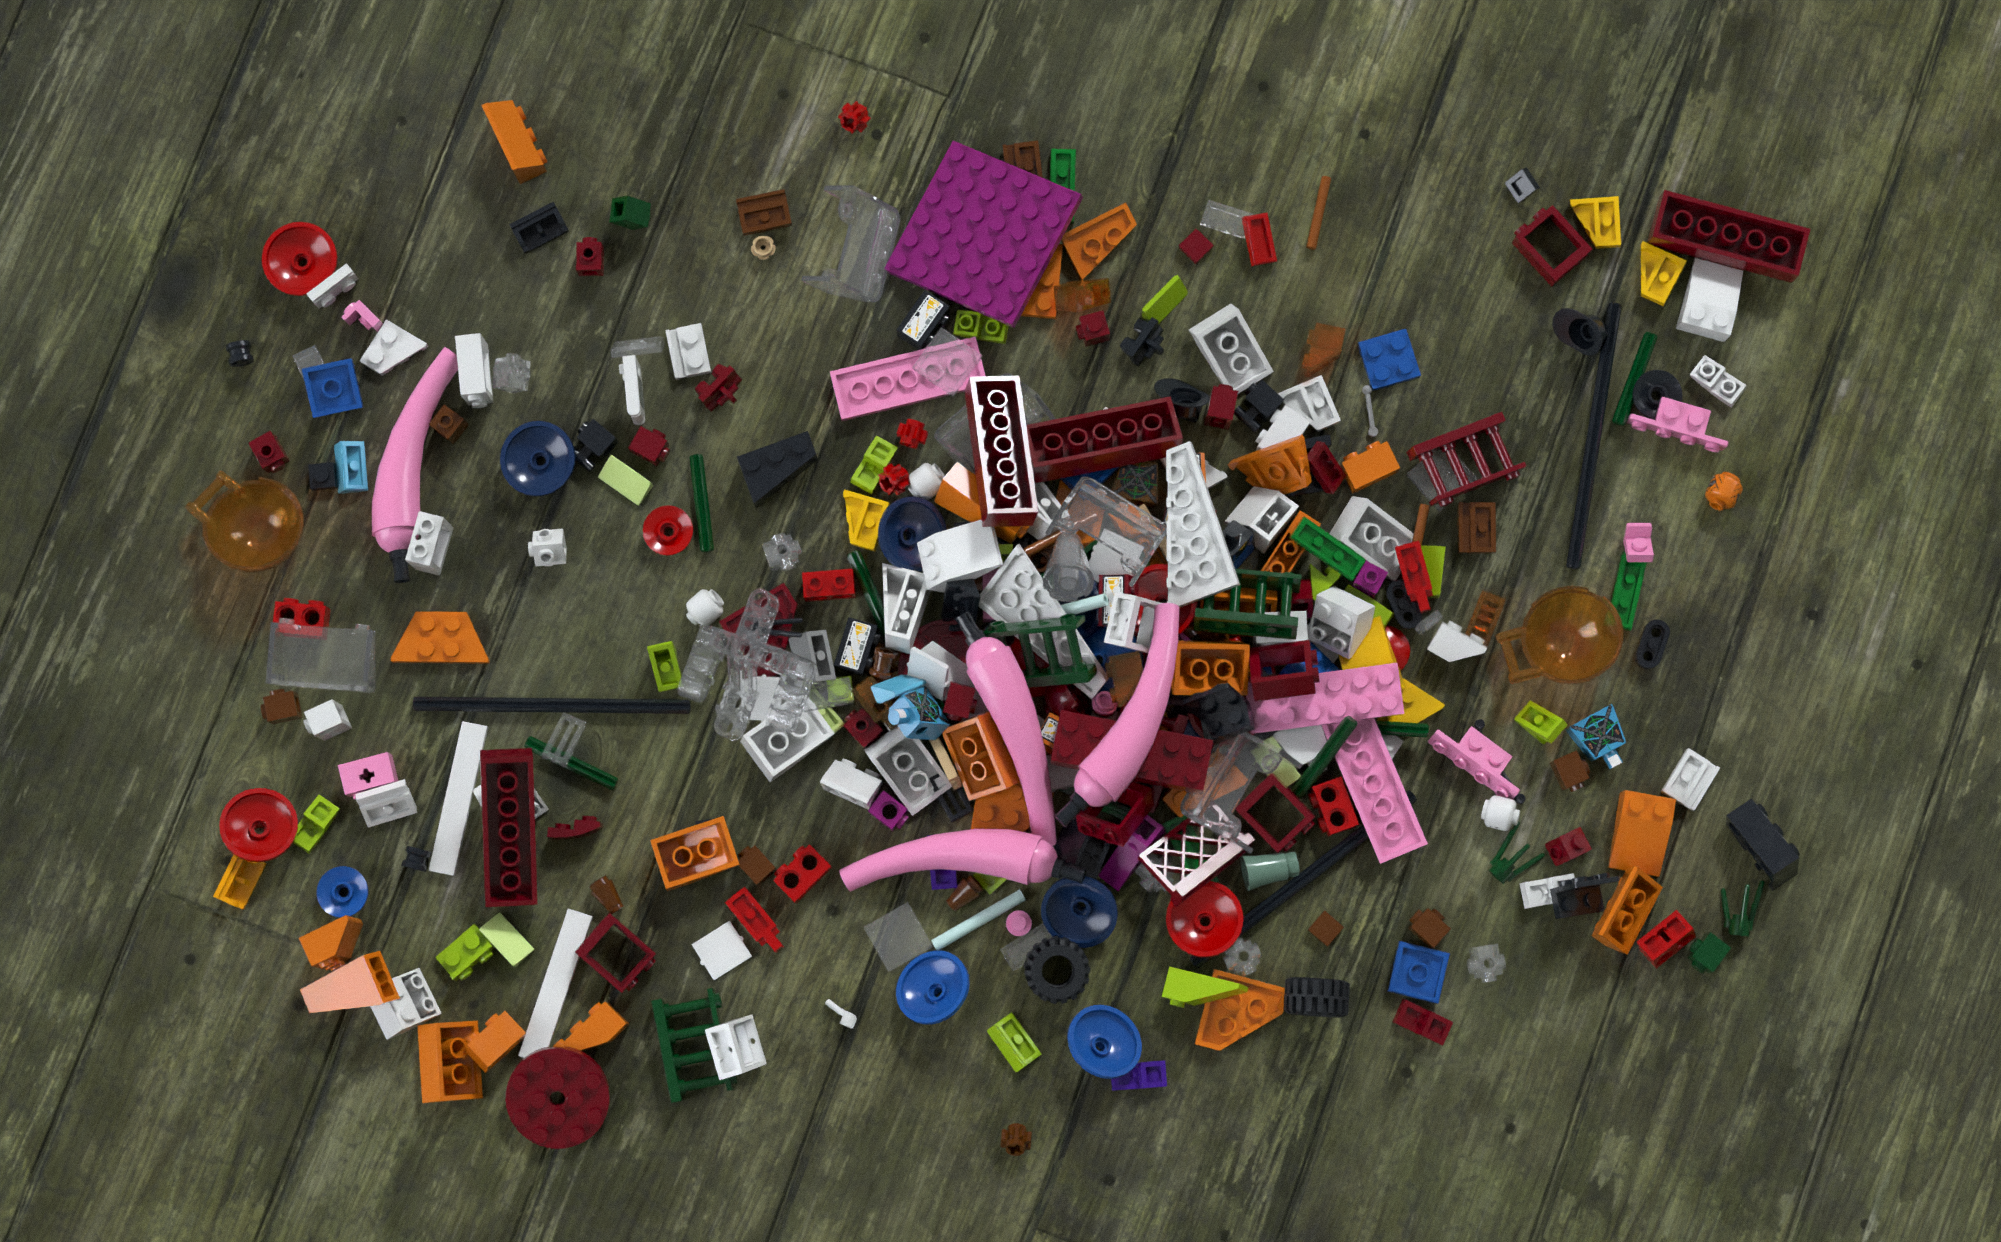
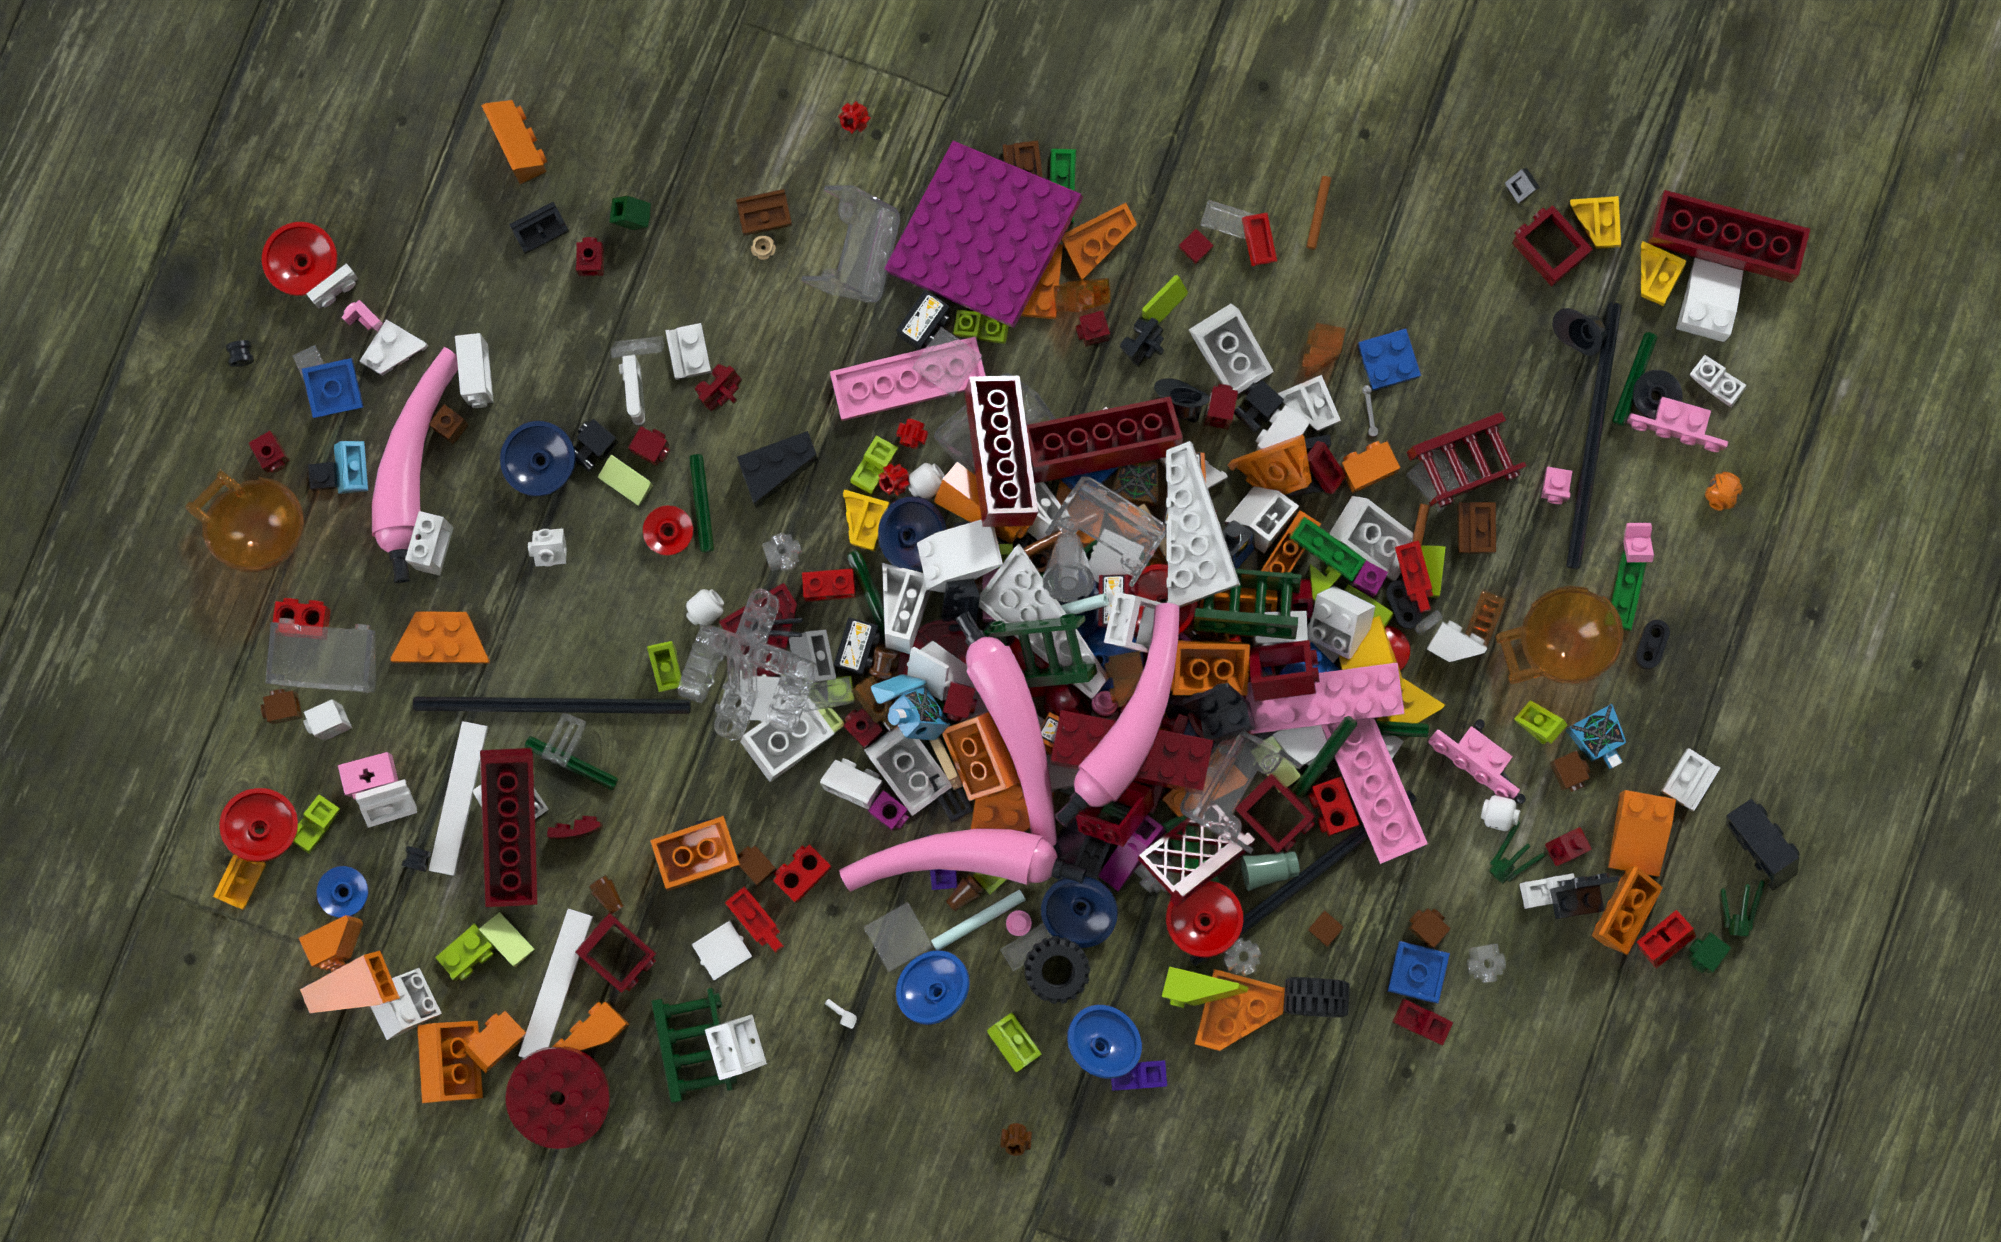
clear brick [492,353,530,393] -> none
none -> bright pink bracket [1541,467,1572,504]

